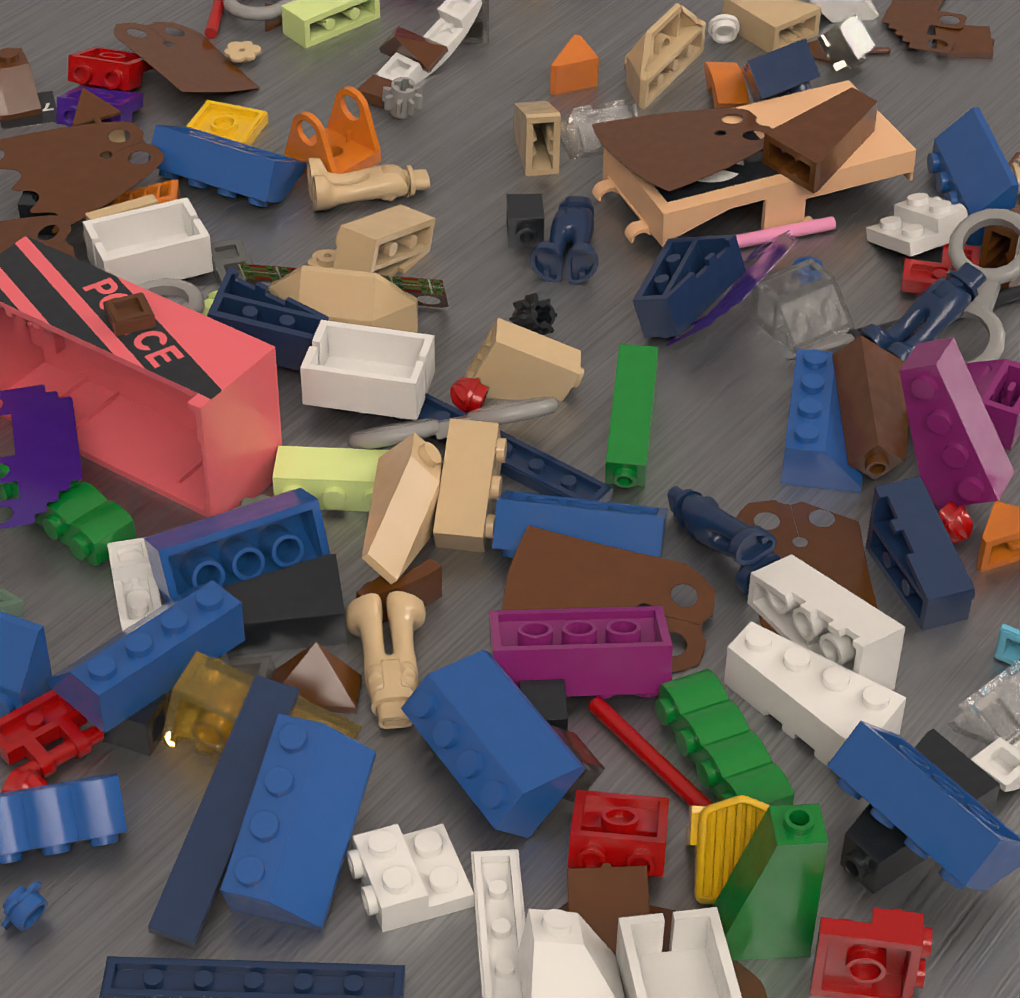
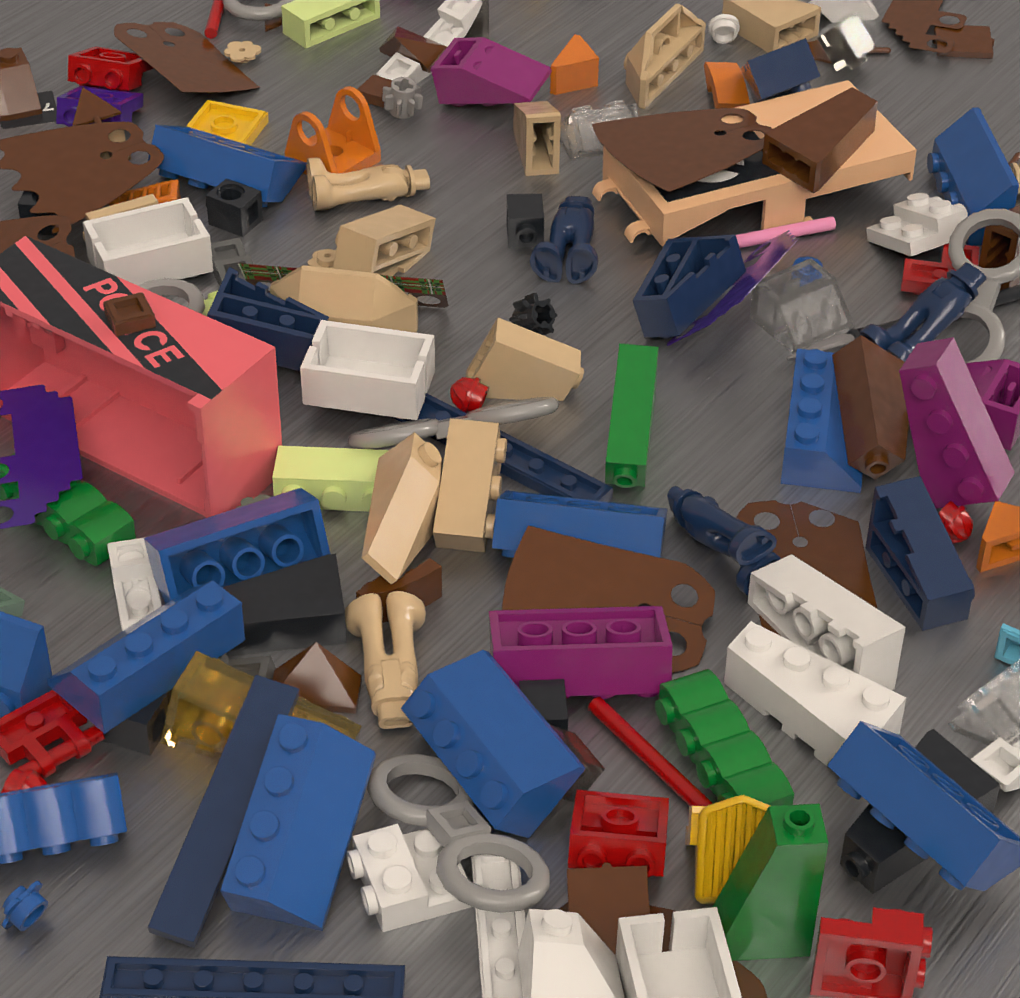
none -> black brick [206,178,263,237]
none -> light grey bar [367,754,550,913]
none -> magenta slope [431,37,552,107]

